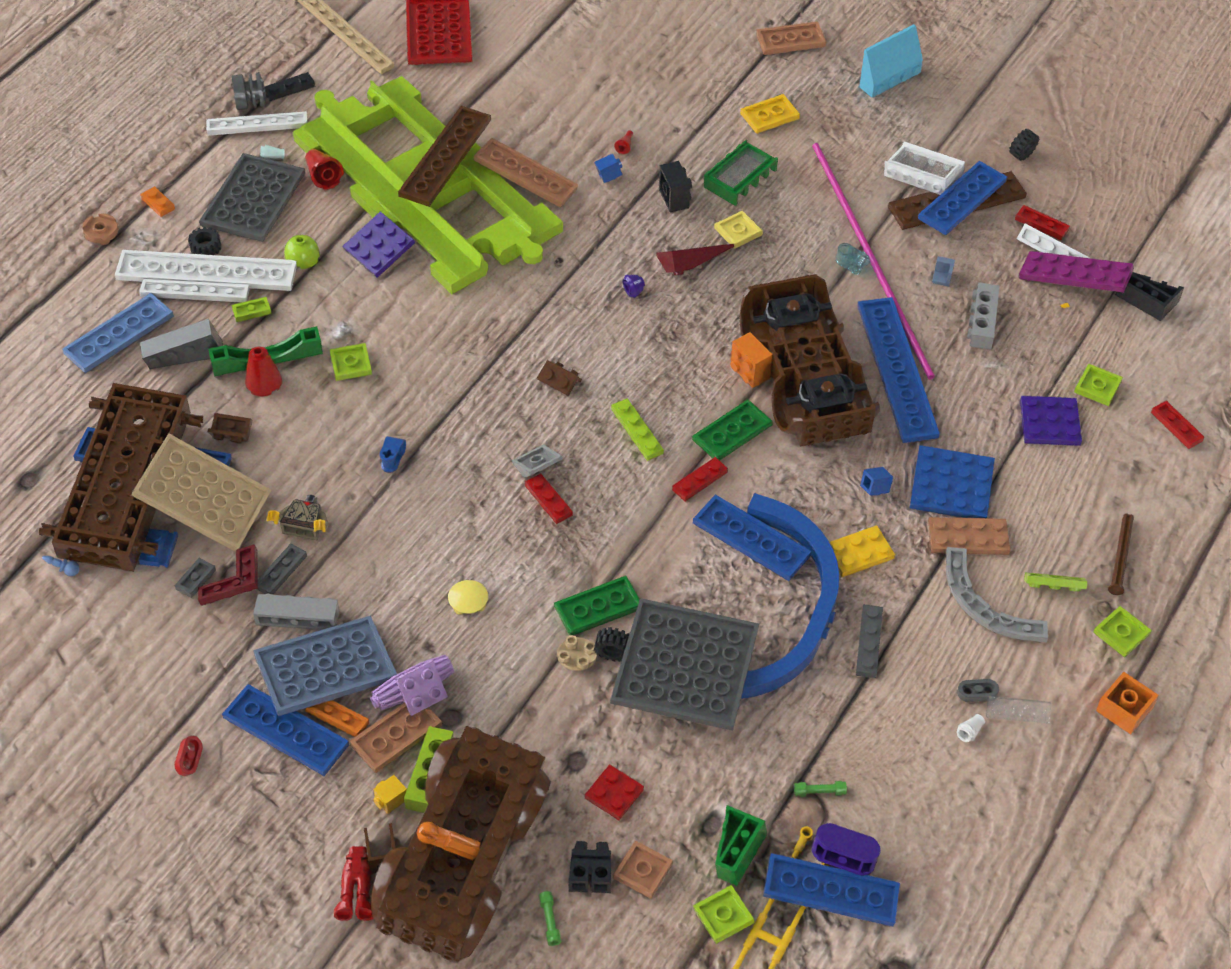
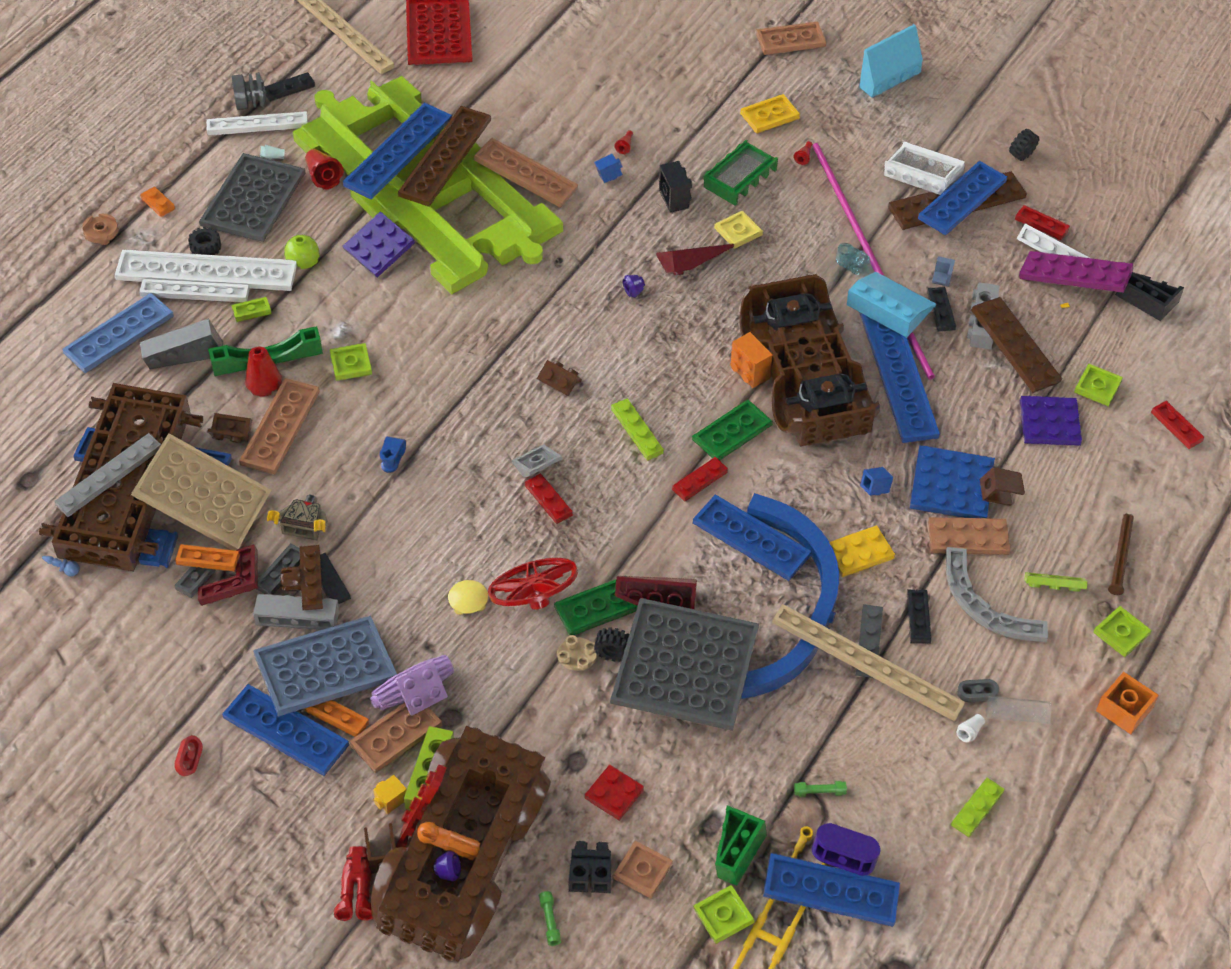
none -> light grey plate [54,433,161,517]
none -> orange plate [175,544,240,572]
none -> nougat plate [239,378,320,475]
none -> reddish brown plate [280,545,323,611]
none -> black tile [320,553,351,604]
none -> blue plate [343,102,452,200]
none -> red wing [396,764,446,848]
none -> dark purple cone [434,851,461,881]
none -> red wheel [488,558,578,610]
none -> dark red wedge [615,576,697,609]
none -> tan plate [772,604,965,722]
none -> red cone [794,141,813,165]
none -> medium azure slope [846,272,936,338]
none -> black tile [907,589,931,644]
none -> black tile [927,287,956,332]
none -> lime plate [951,778,1005,837]
none -> reddish brown plate [971,297,1062,393]
none -> reddish brown piece [979,467,1025,506]

